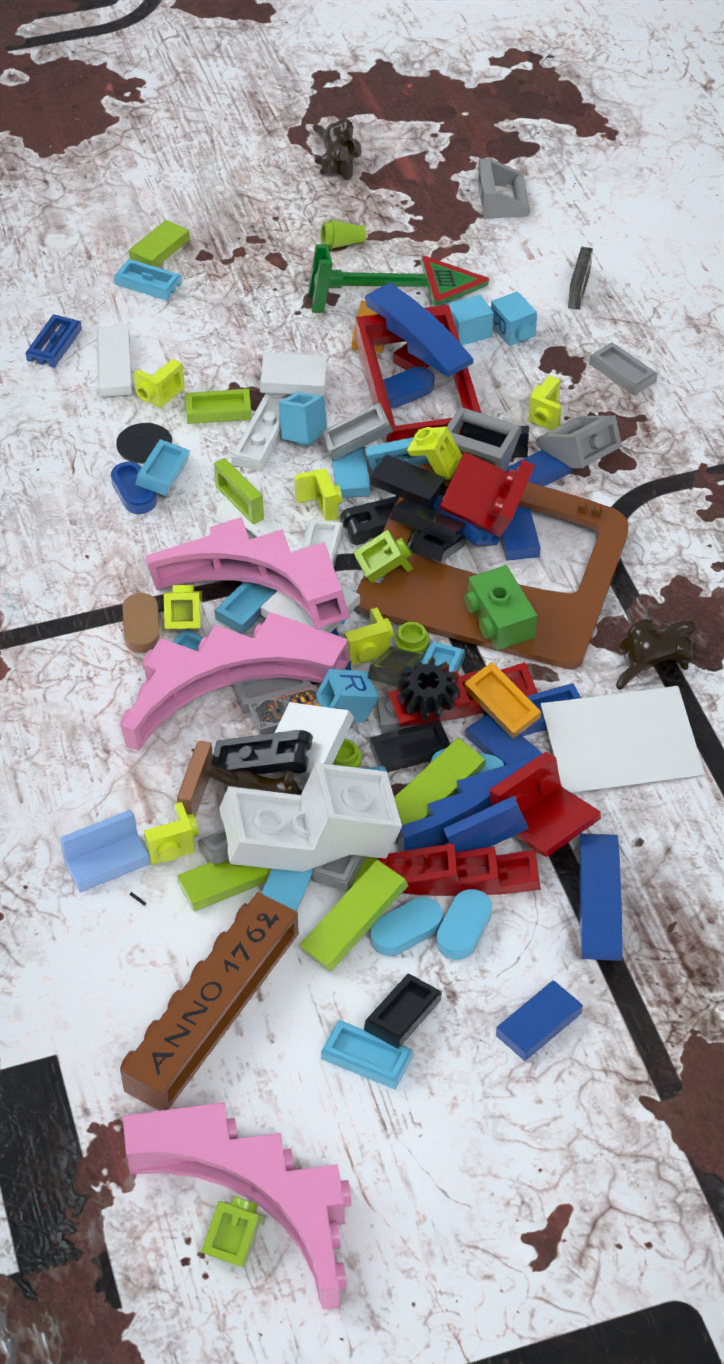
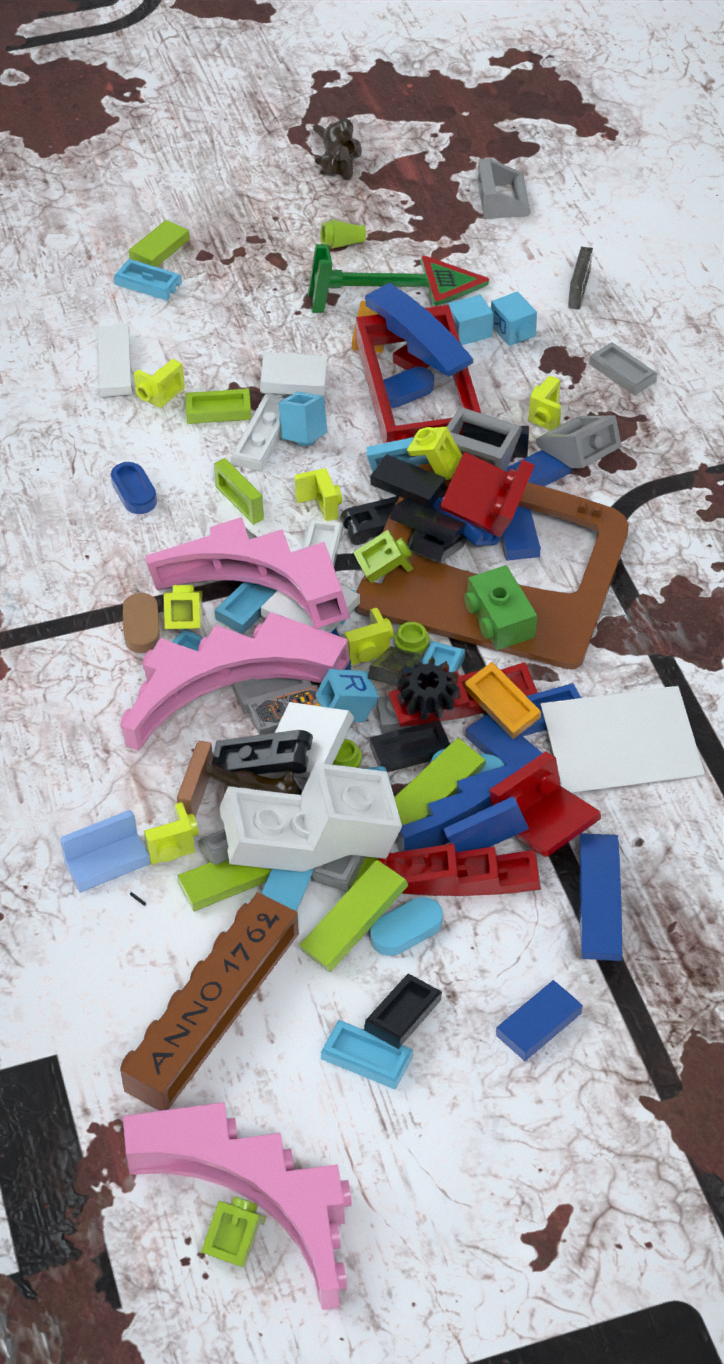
blue tile [25,314,82,368] -> none
black piece [116,423,172,463] -> none
medium azure tile [135,439,190,496] -> none
light grey tile [321,402,393,461] -> none
medium azure tile [331,446,370,498] -> none
medium azure tile [437,889,492,960] -> none
dark brown animal [616,619,696,690] -> none

